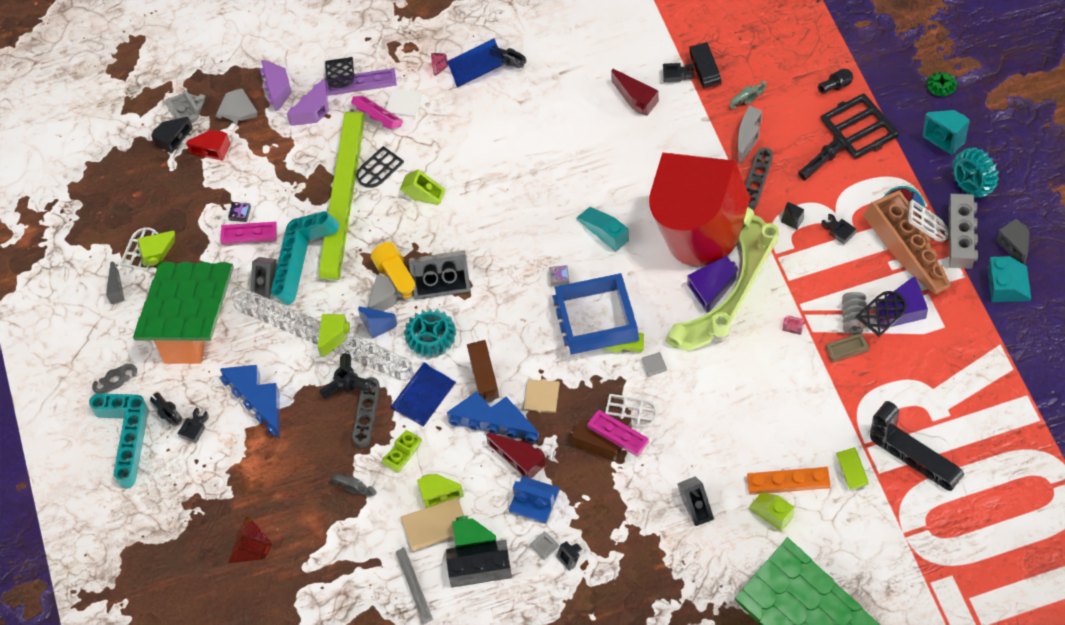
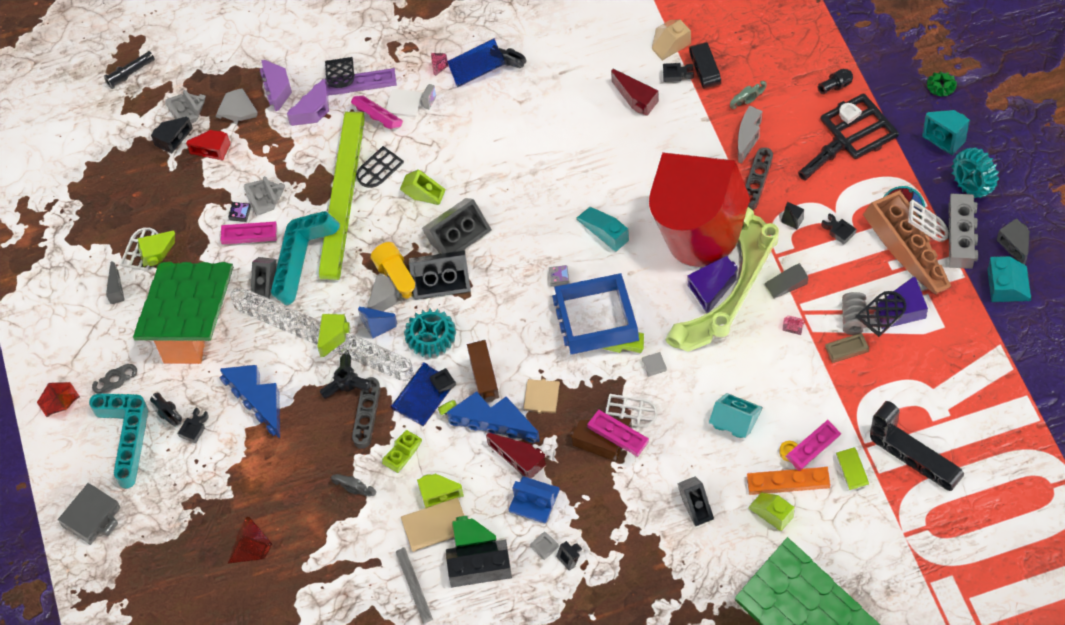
none -> clear red slope [37,382,80,418]
none -> dark grey piece [58,483,121,545]
none -> black pin [104,51,155,89]
none -> light grey slope [244,176,285,216]
none -> dark grey slope [421,198,492,254]
none -> light grey tile [422,84,436,110]
none -> black tile [429,368,456,394]
none -> lime tile [438,400,457,415]
none -> tan slope [652,19,691,61]
none -> teal slope [709,393,763,438]
none -> dark grey slope [765,263,808,299]
none -> yellow tile [779,440,798,462]
none -> dark pink plate [785,419,841,471]
none -> white tile [839,103,862,124]

